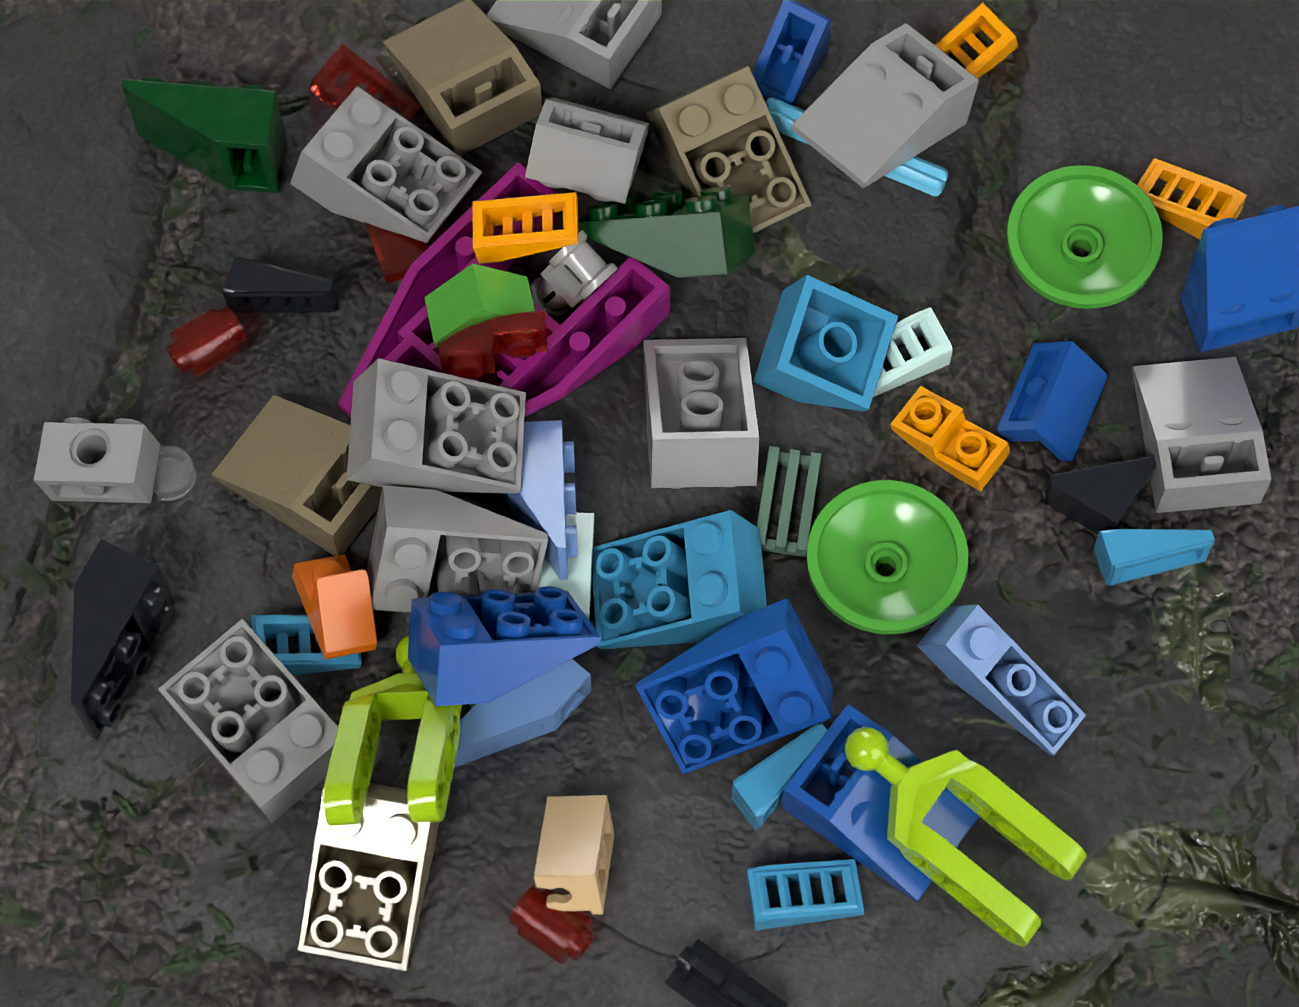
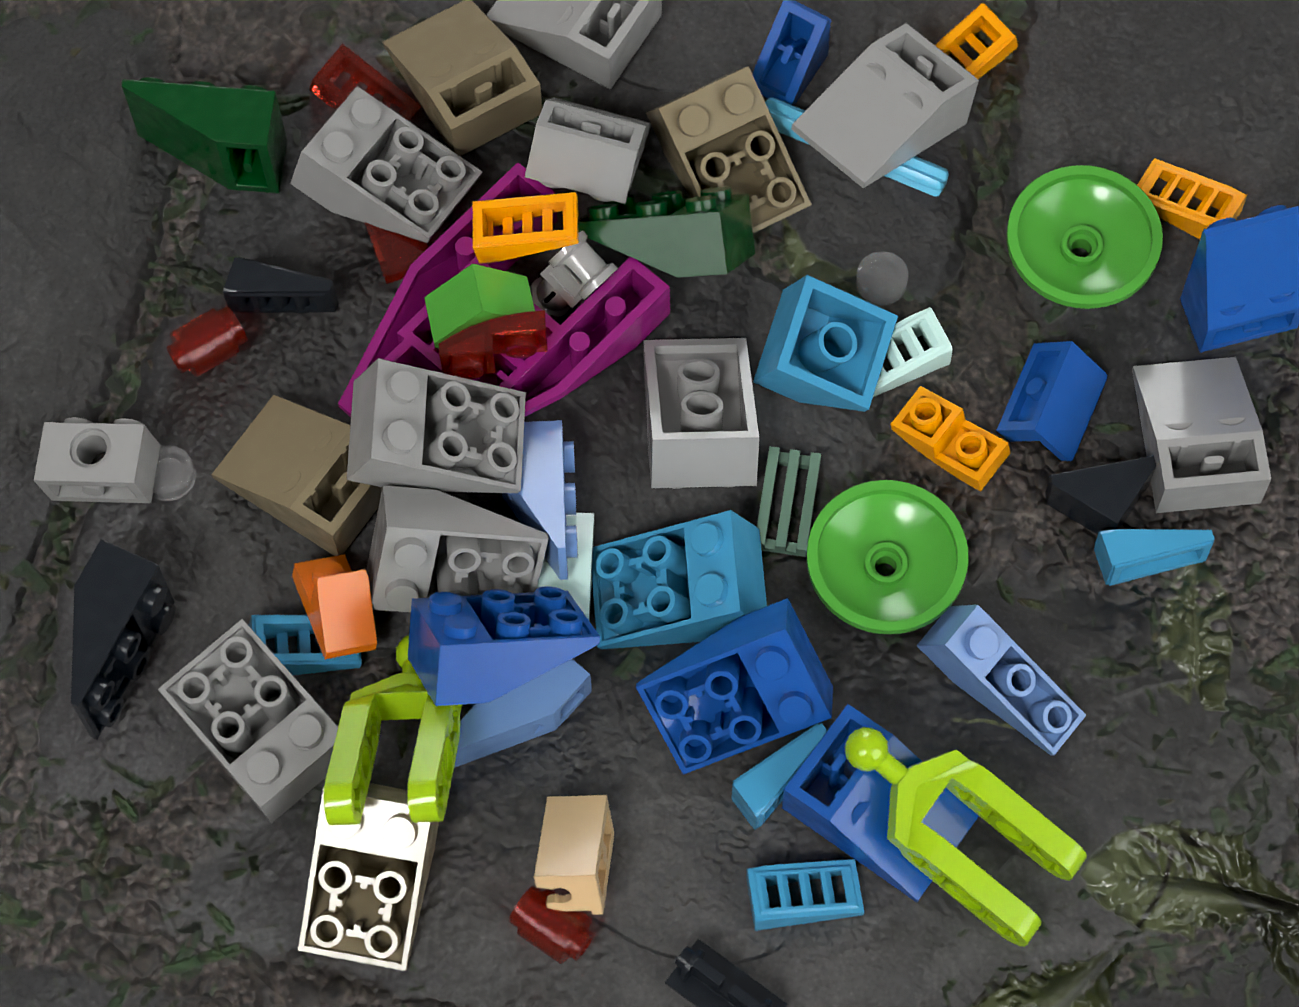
none -> clear tile [856,251,908,305]

